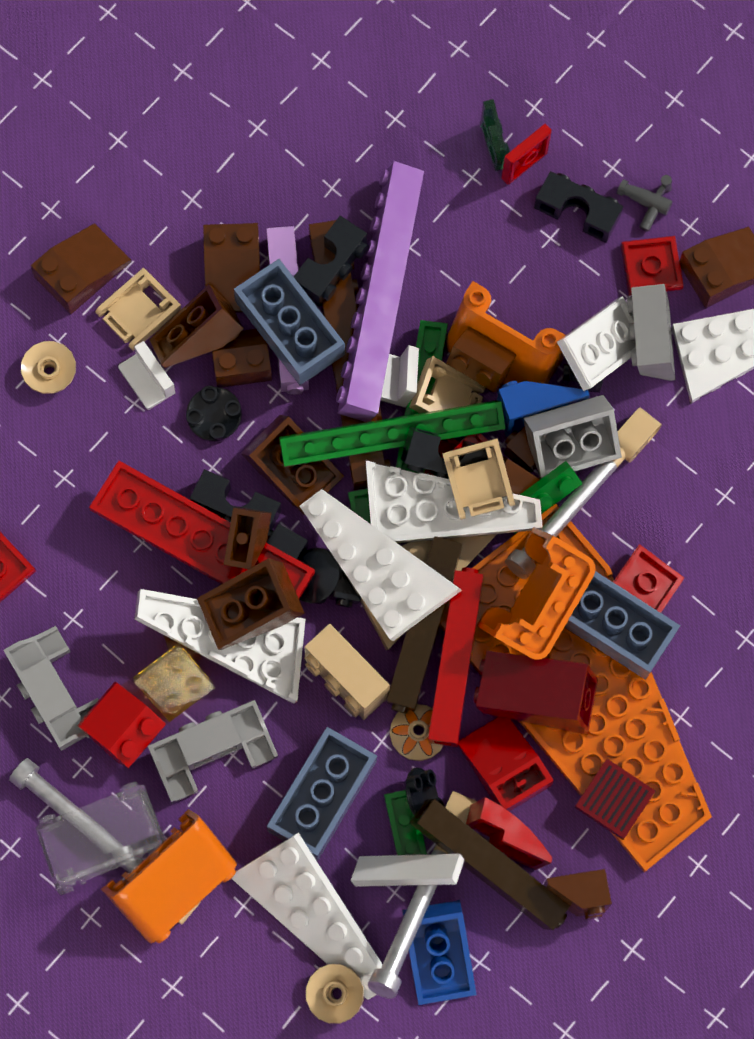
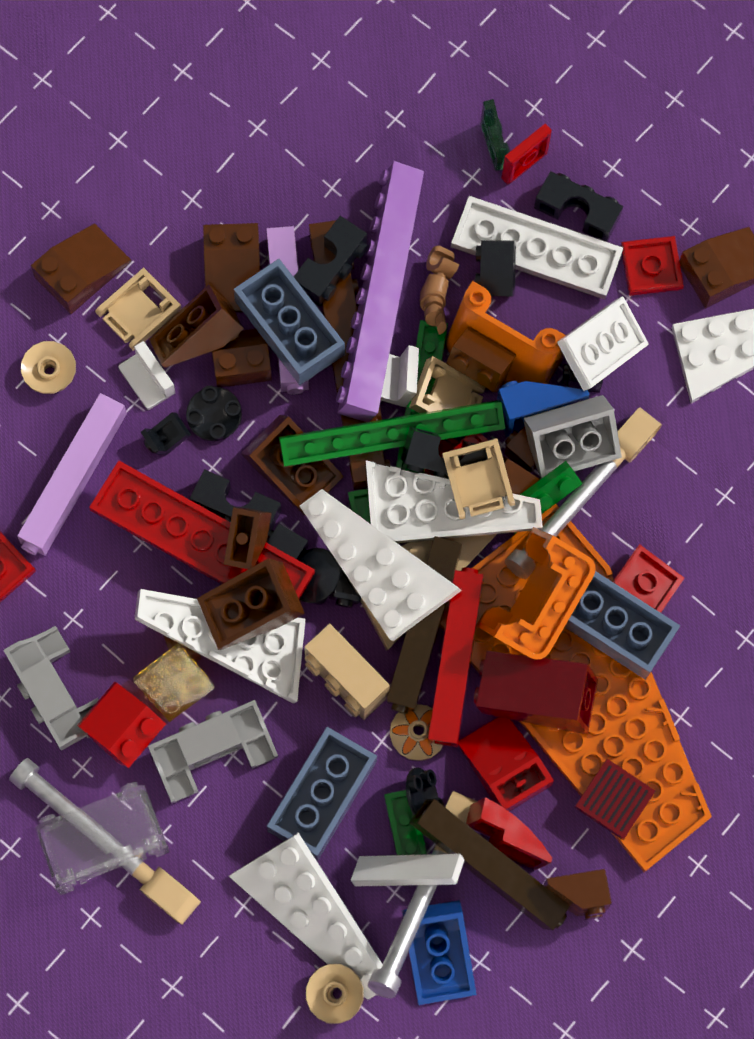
orange windscreen [101,809,237,944] -> none
dark grey piece [617,175,673,232] -> none
light grey slope [627,284,675,381] -> none
none -> lavender brick [17,393,127,556]
none -> black bracket [141,412,191,455]
none -> medium nougat piece [420,246,459,335]
none -> white plate [451,196,623,299]
none -> black brick [475,240,516,297]

